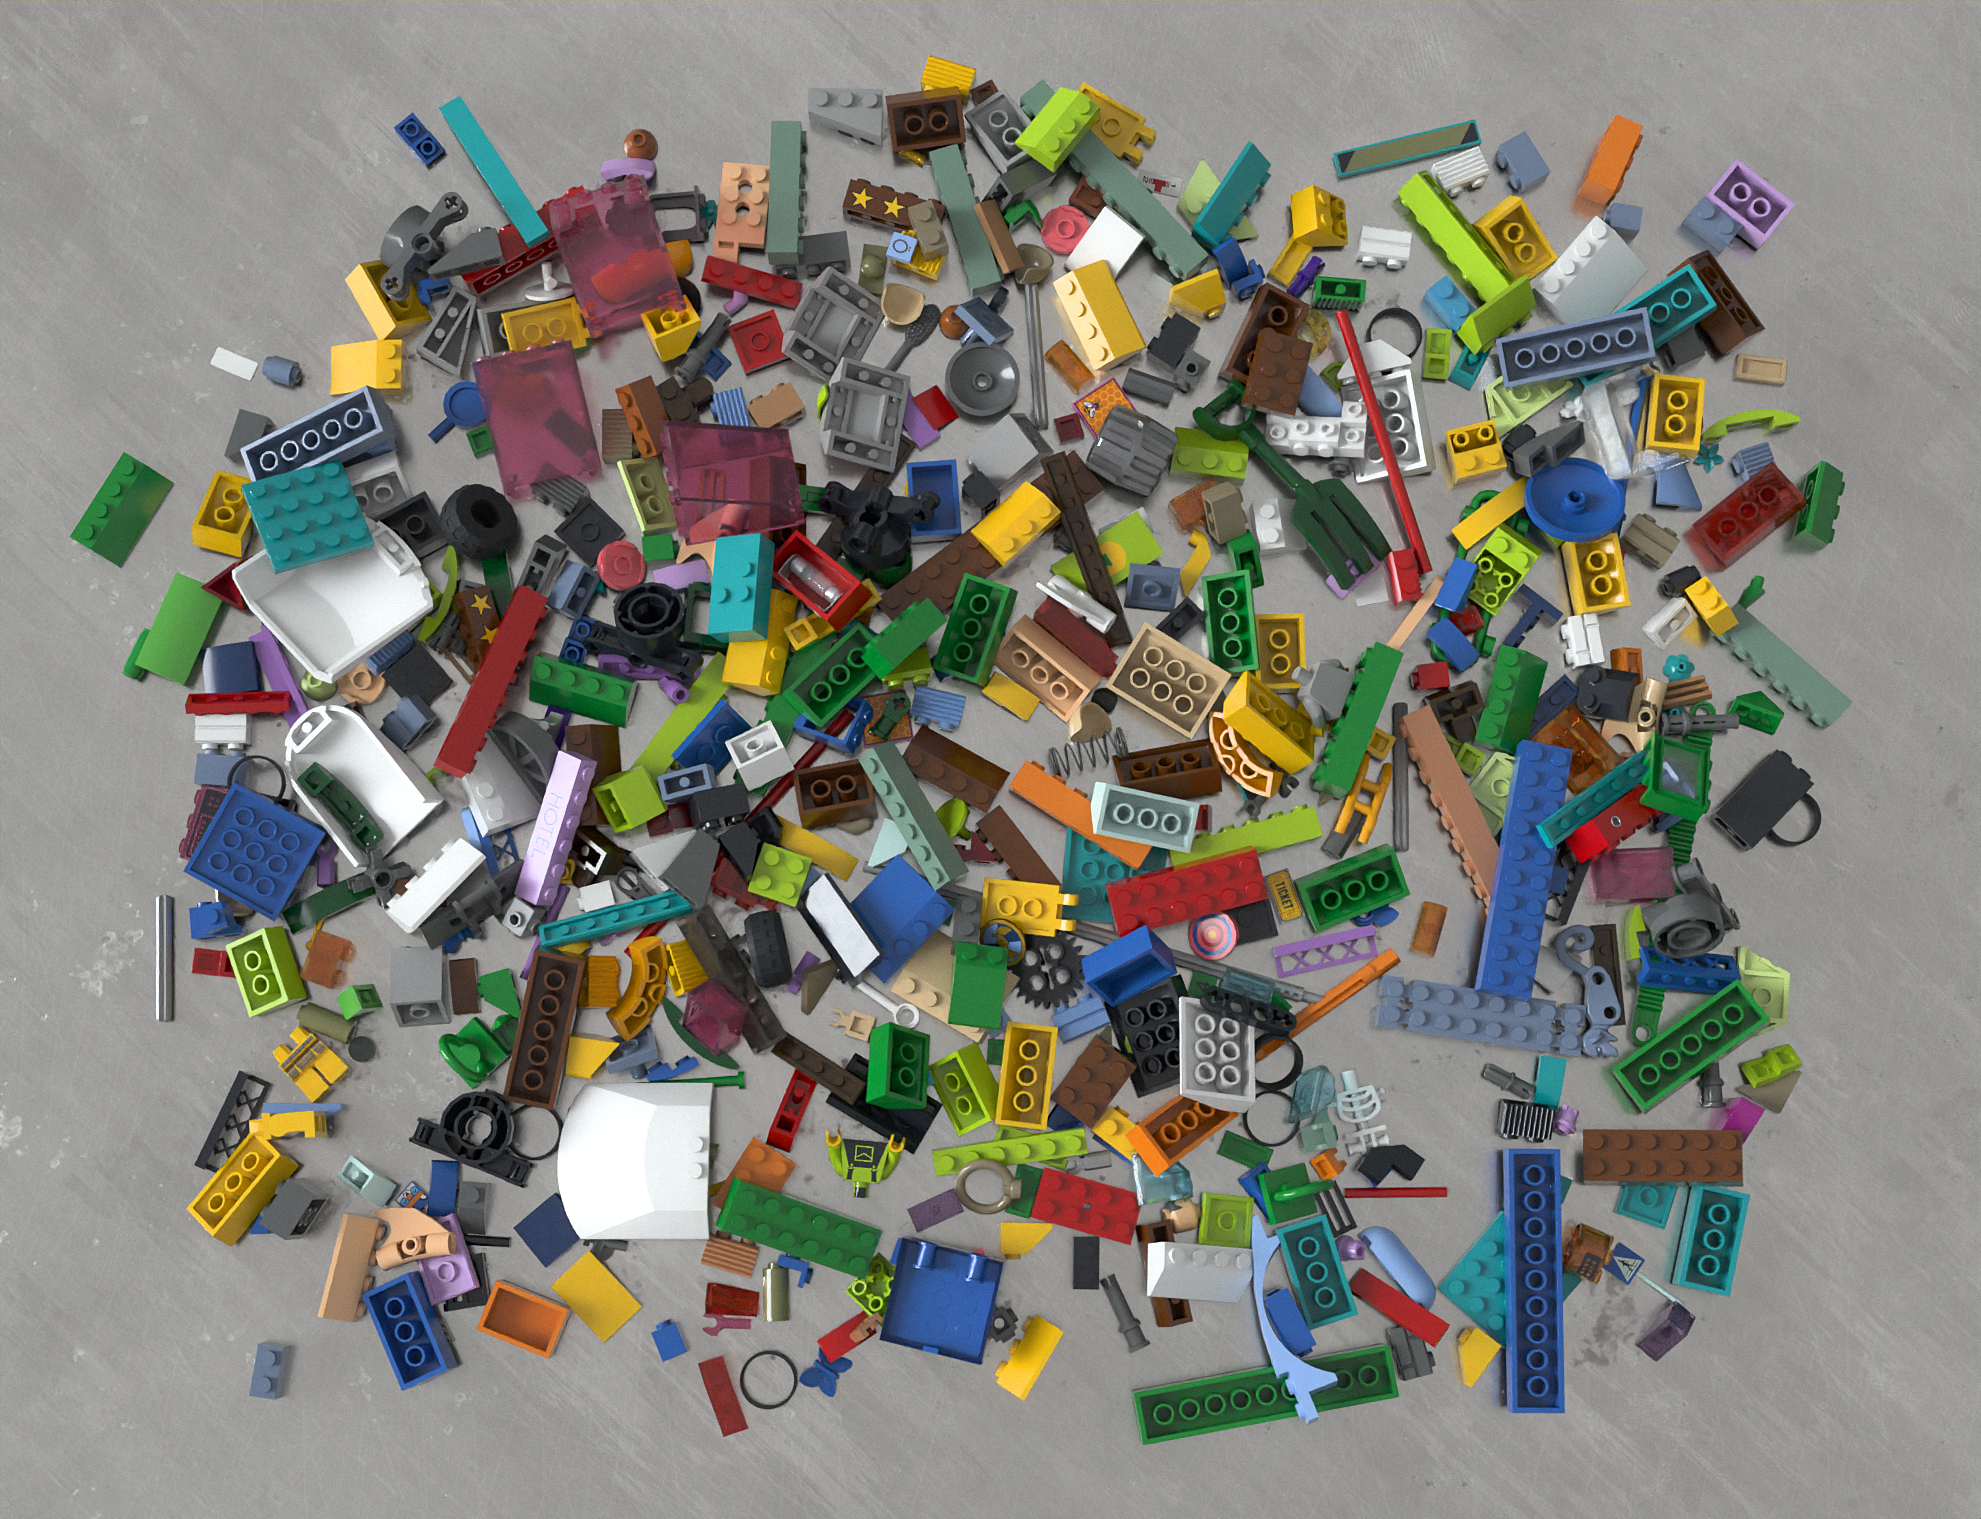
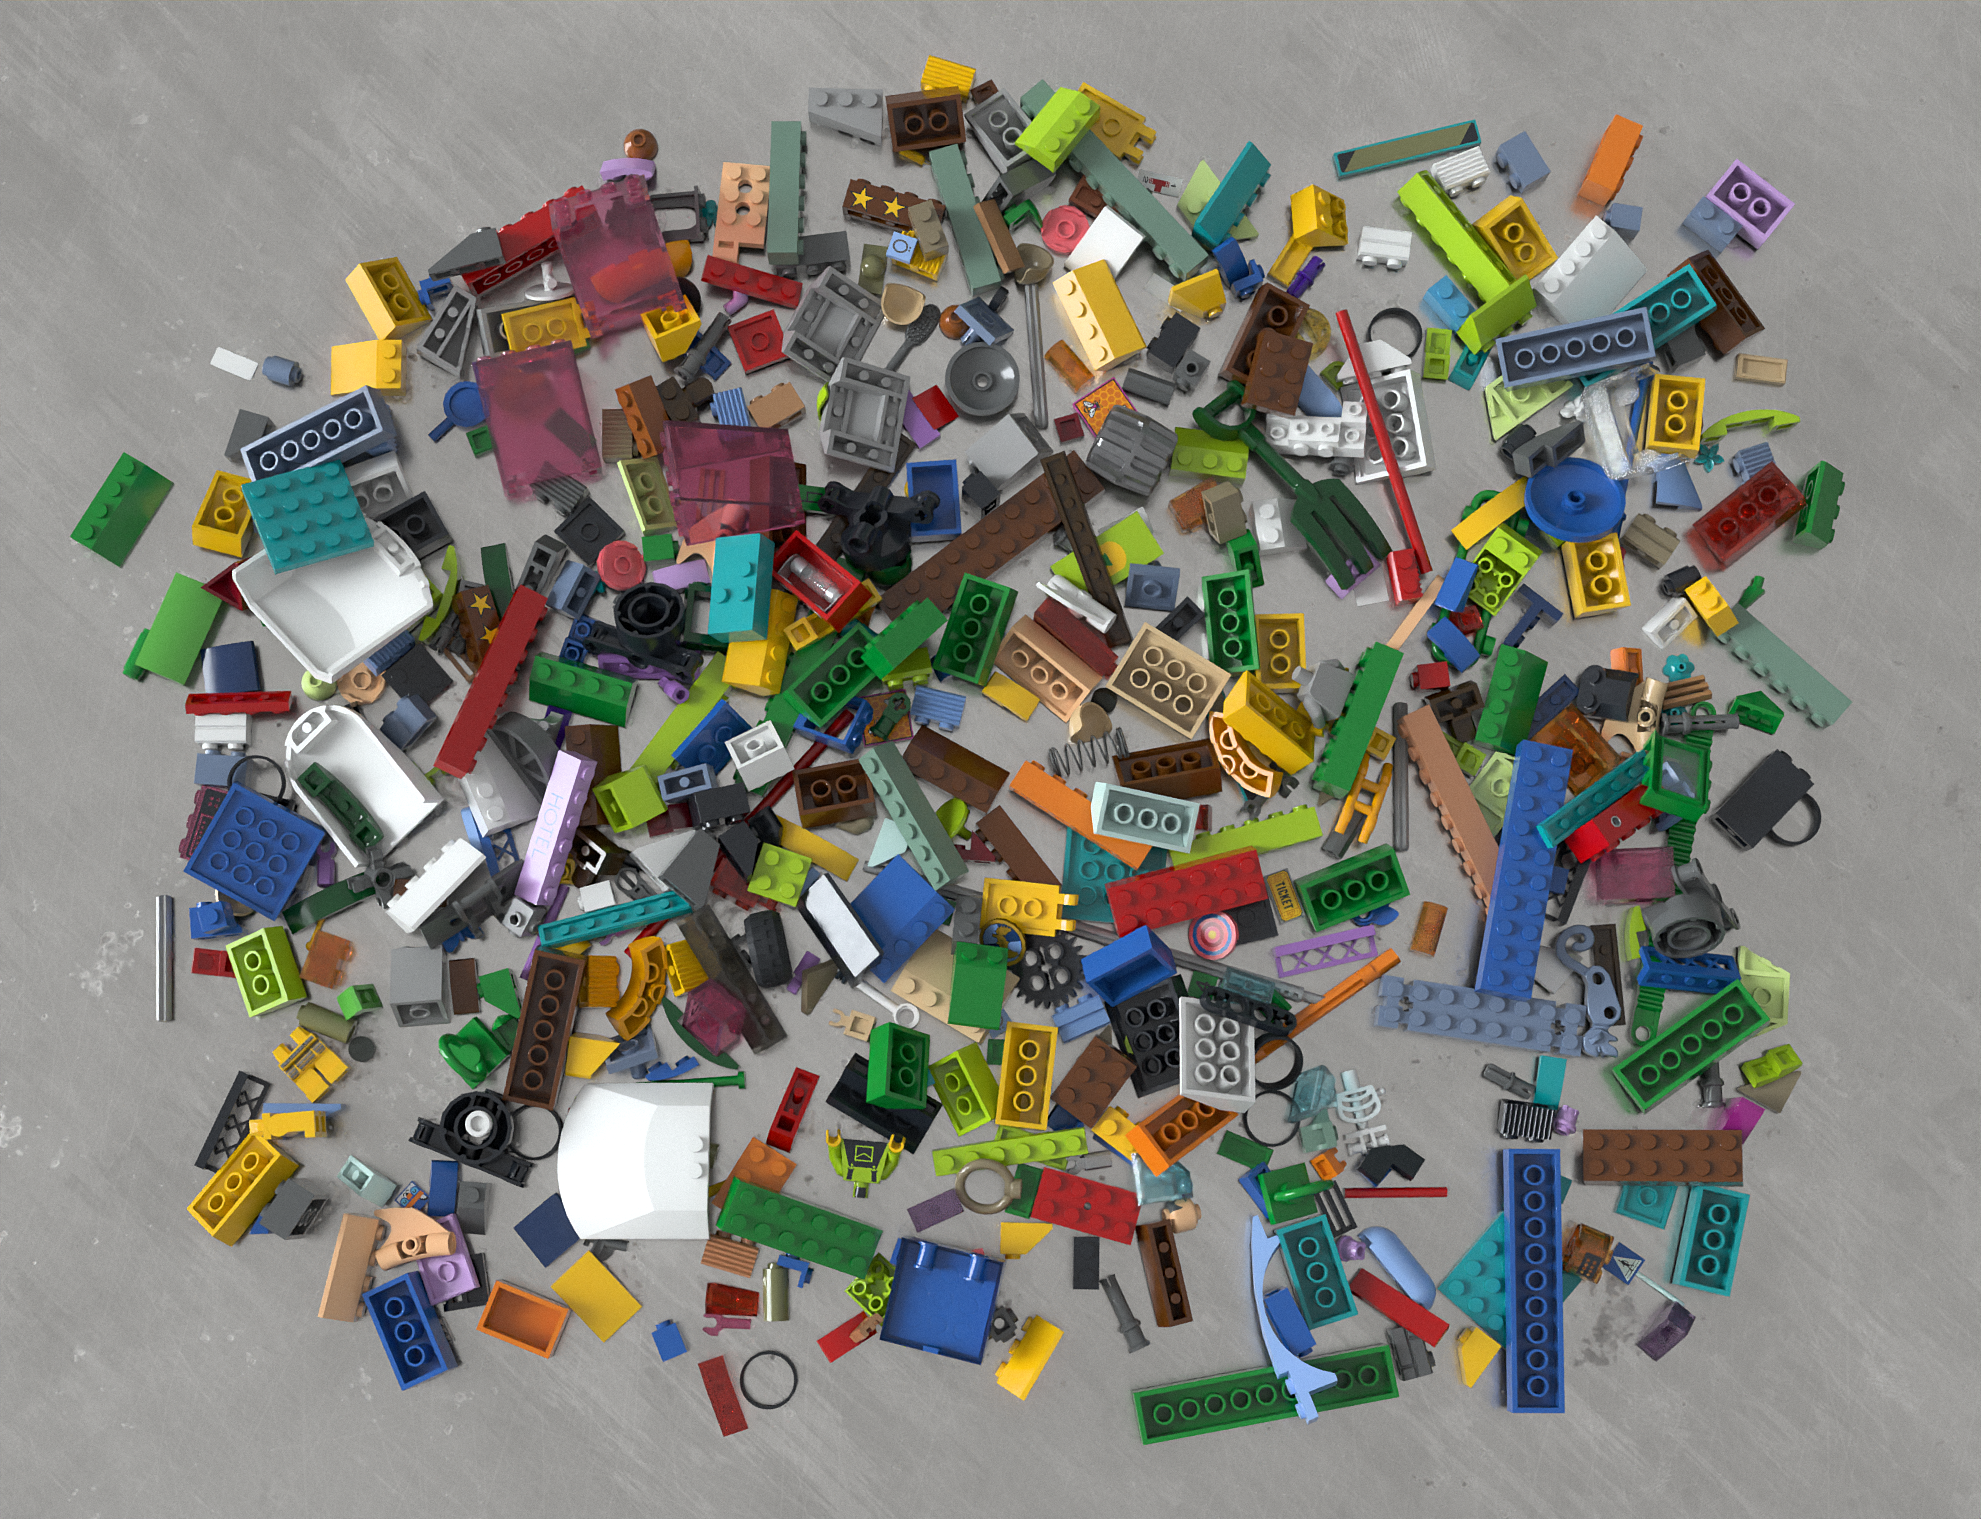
medium lavender fence [248,624,311,728] -> none
sand blue brick [249,1342,290,1400] -> none
dark grey piece [379,192,469,302] -> none
blue slope [394,112,445,166] -> none
teal tile [439,96,551,248] -> none
black tyre [440,484,517,560] -> none
black bar [463,1234,511,1248] -> none
dark brown tile [771,1031,867,1106] -> none
blue piece [799,1346,853,1397] -> none
yellow slope [971,481,1061,568] -> none
white slope [1147,1242,1253,1303] -> none
yellow piece [1179,529,1211,598] -> none
lime plate [1198,1192,1254,1249] -> none
green brick [1312,276,1366,311] -> none
yellow slope [1445,419,1507,485] -> none
white brick [1561,613,1606,670] -> none
none -> white tile [465,1111,493,1137]

